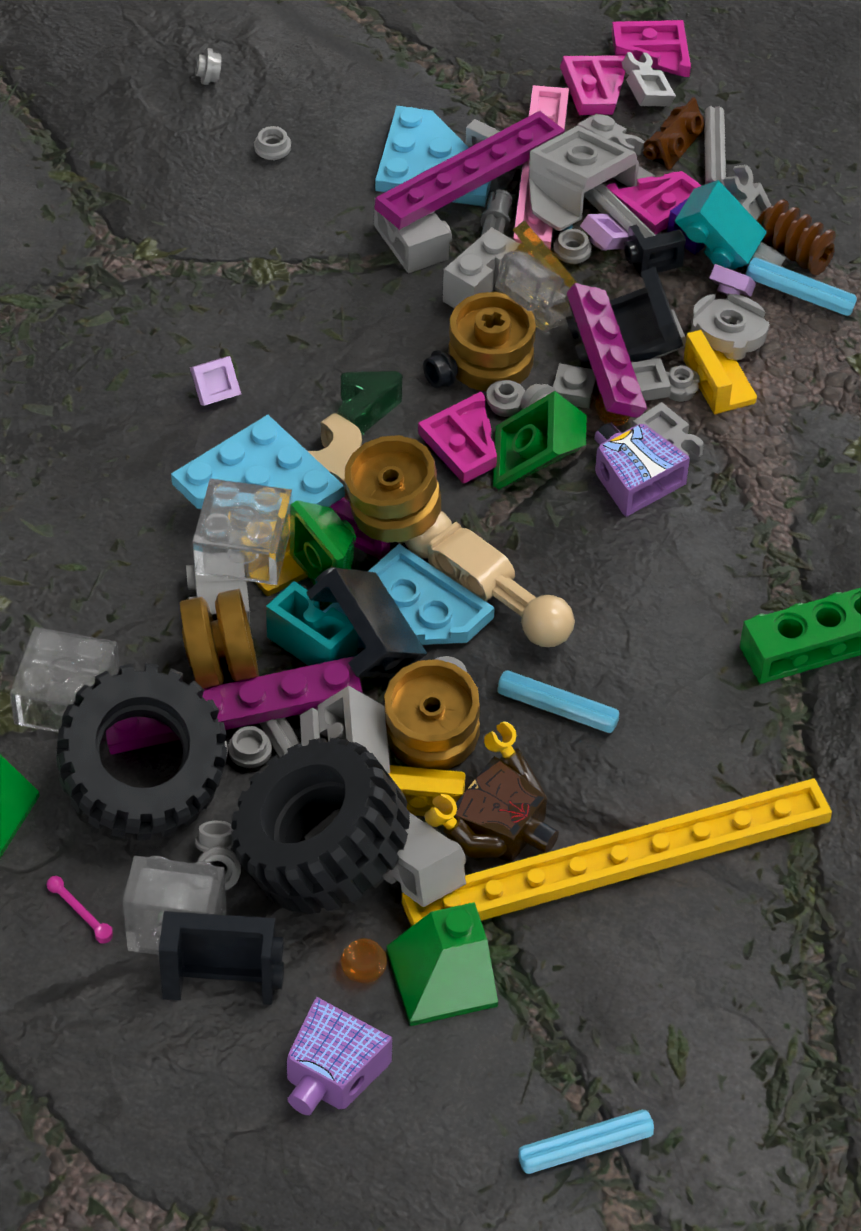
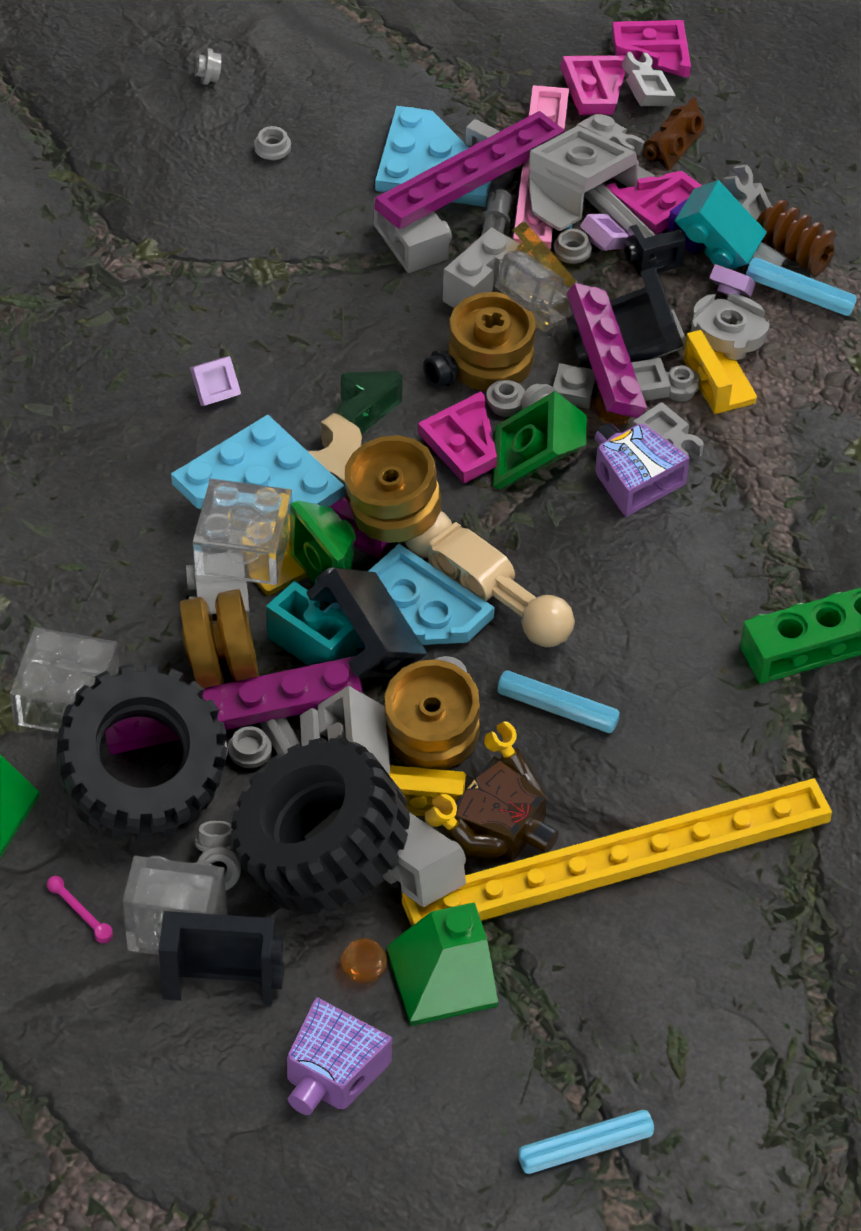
light grey axle [704,106,726,185] -> none

